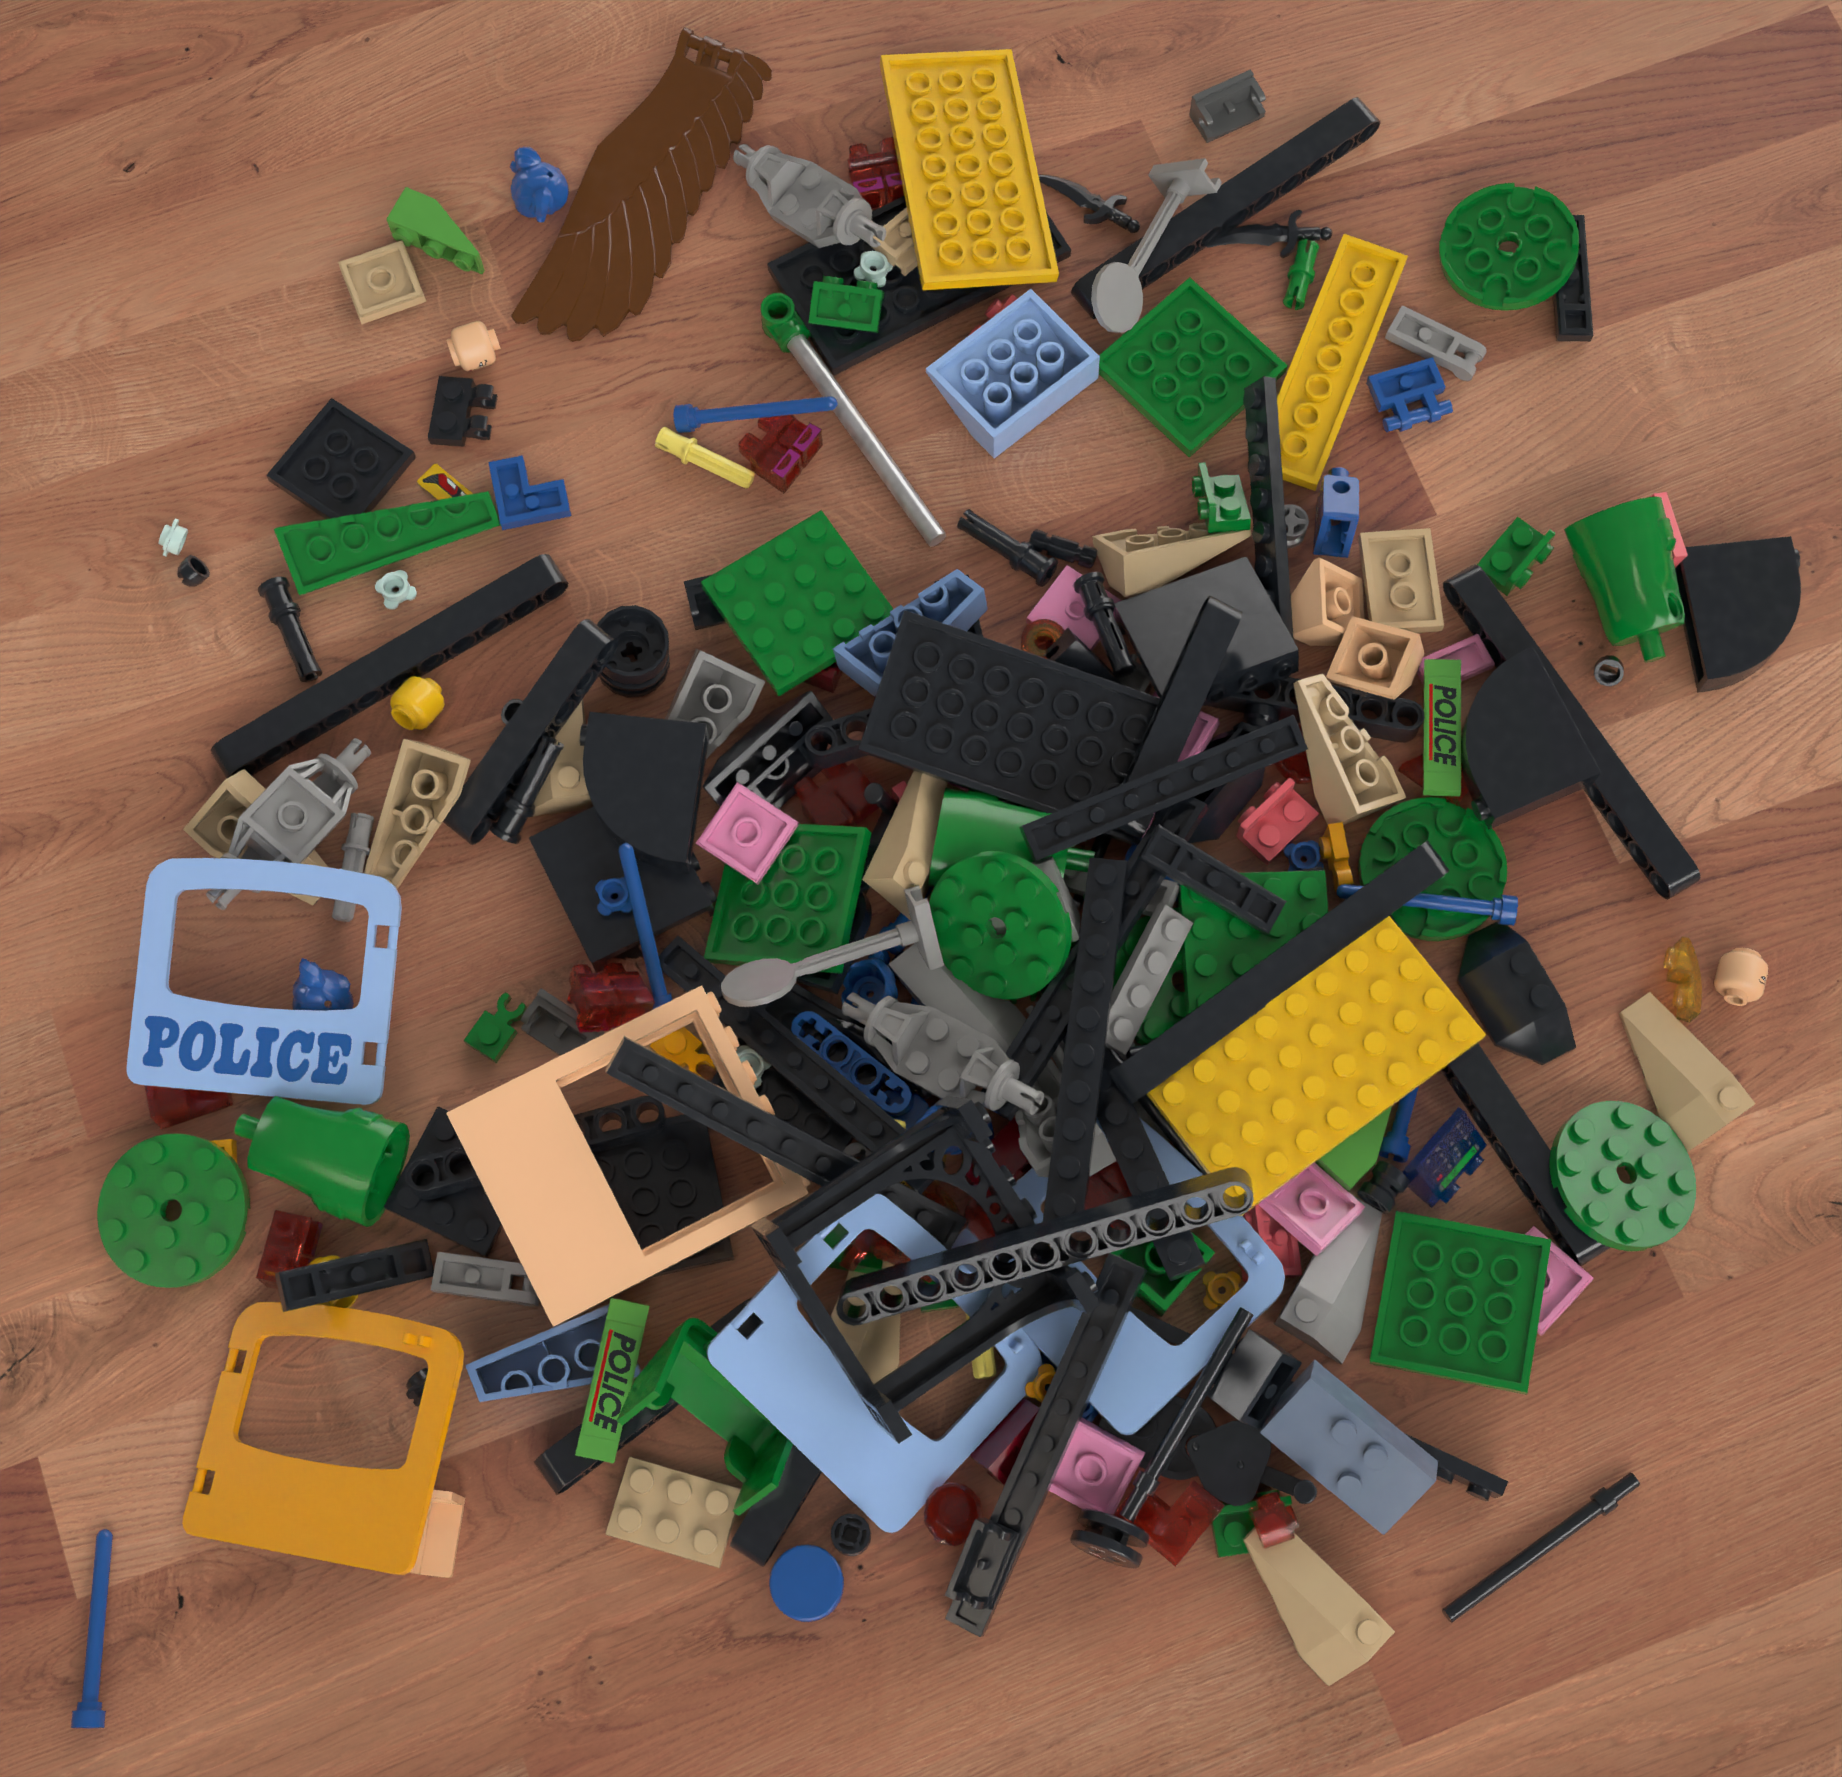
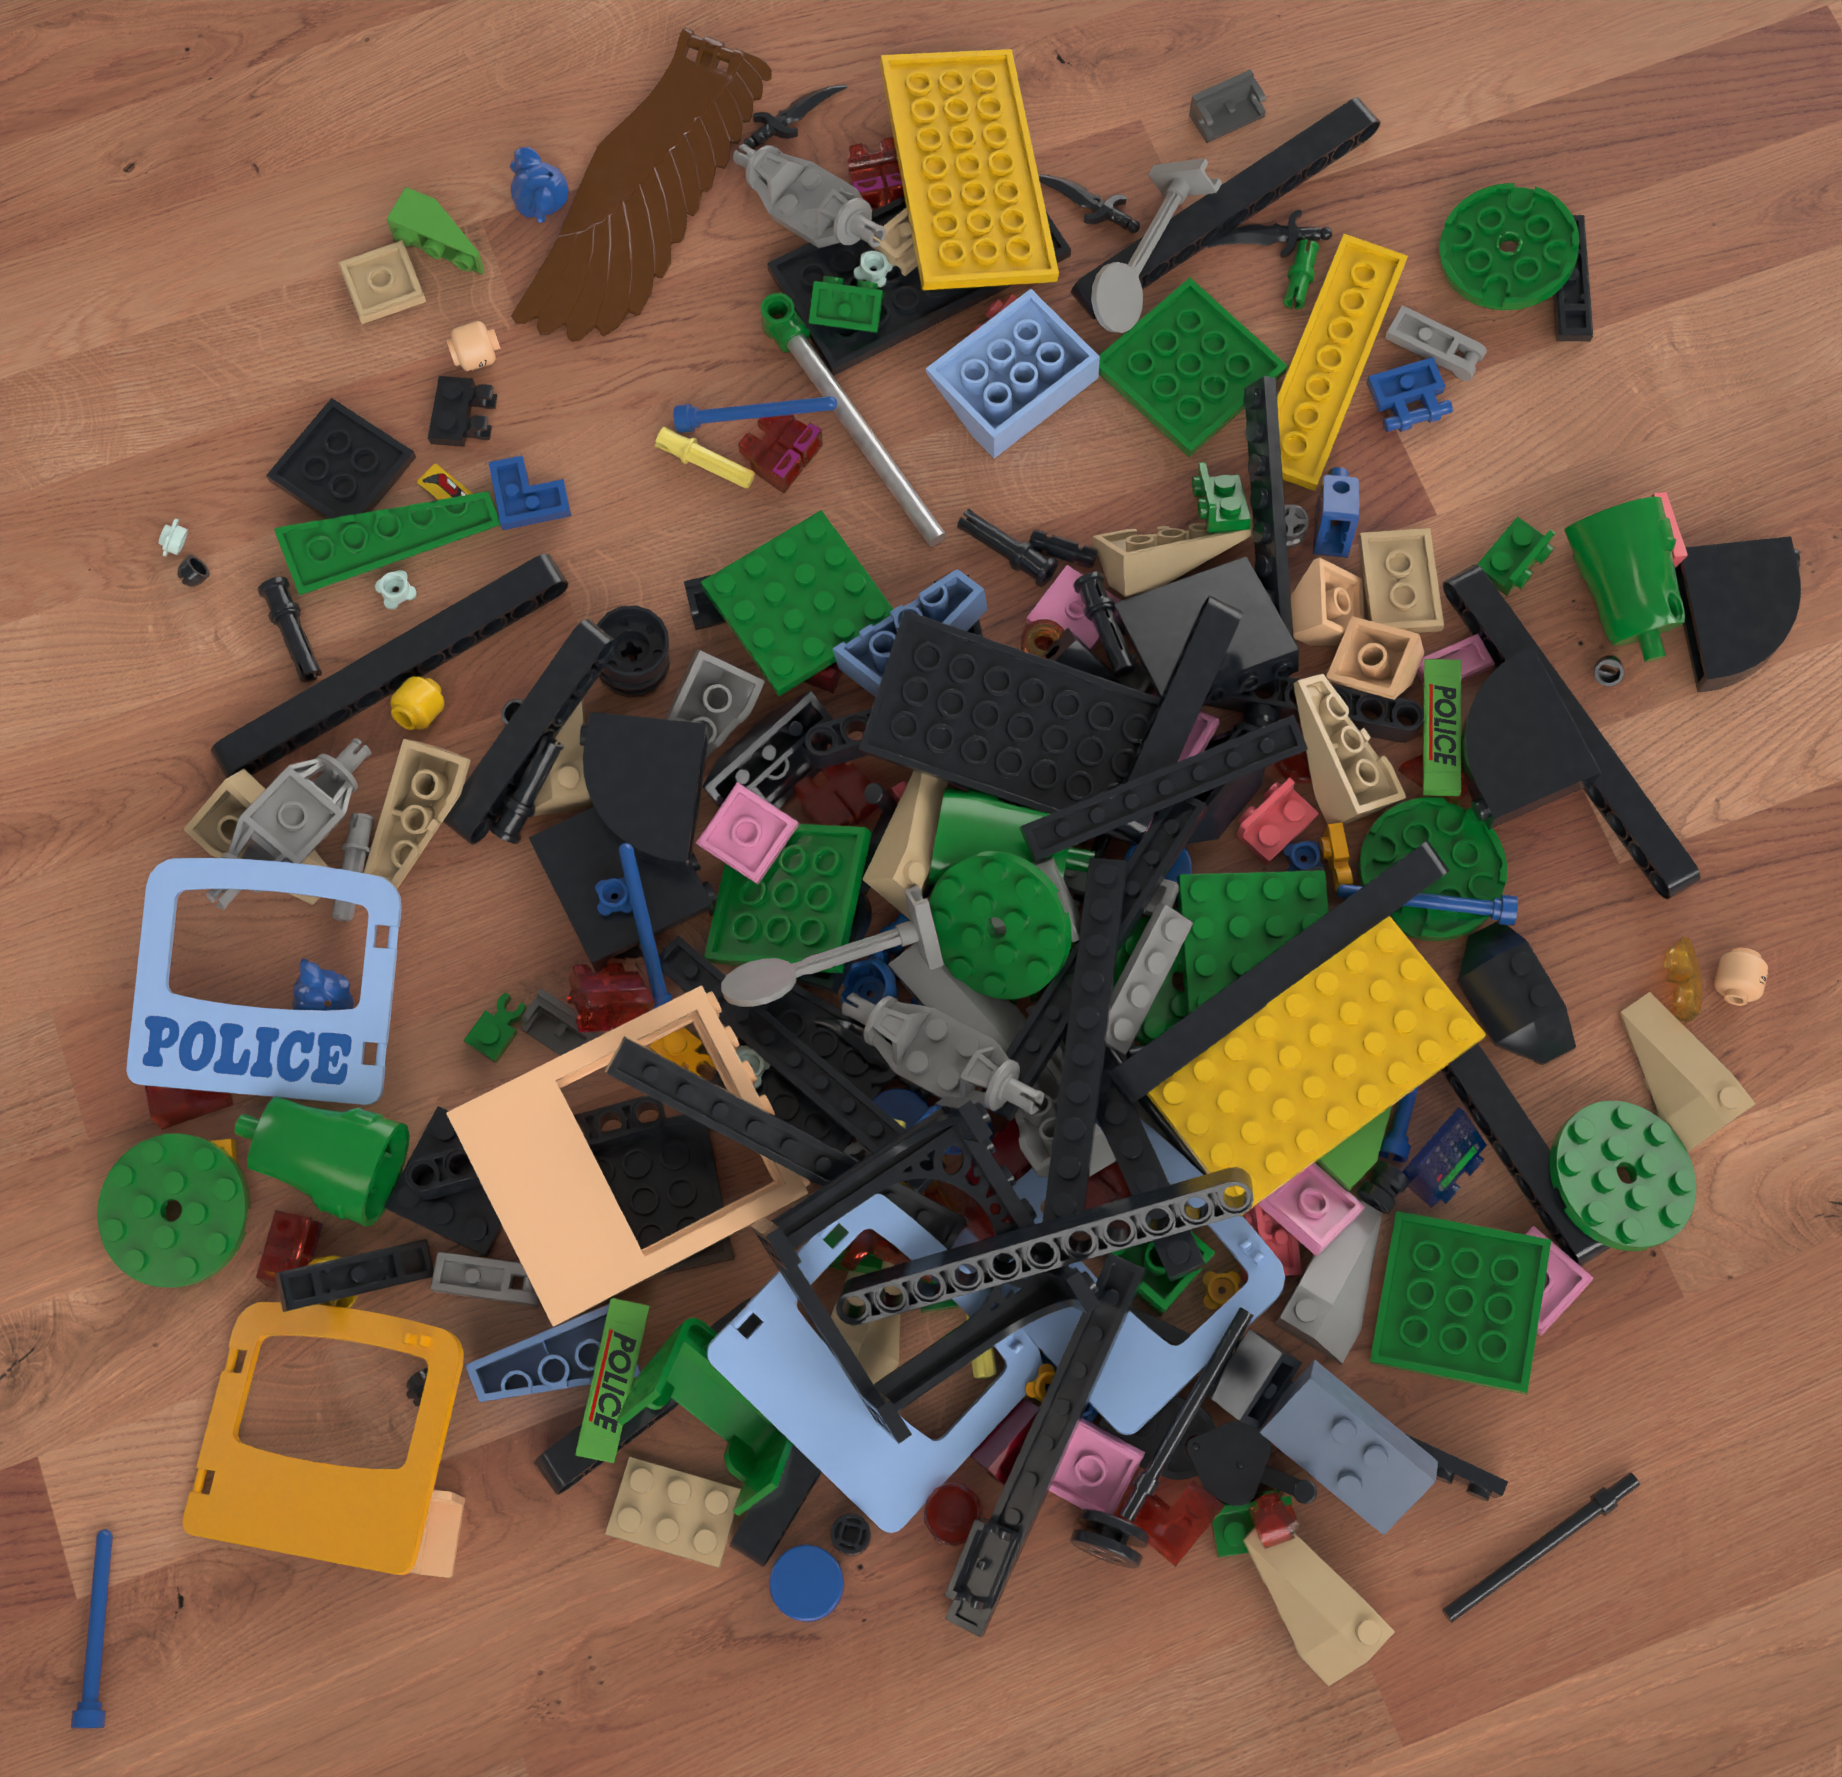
blue beam [791,1011,914,1116] -> none
black plate [1138,825,1287,935] -> none
none -> black piece [743,85,847,150]

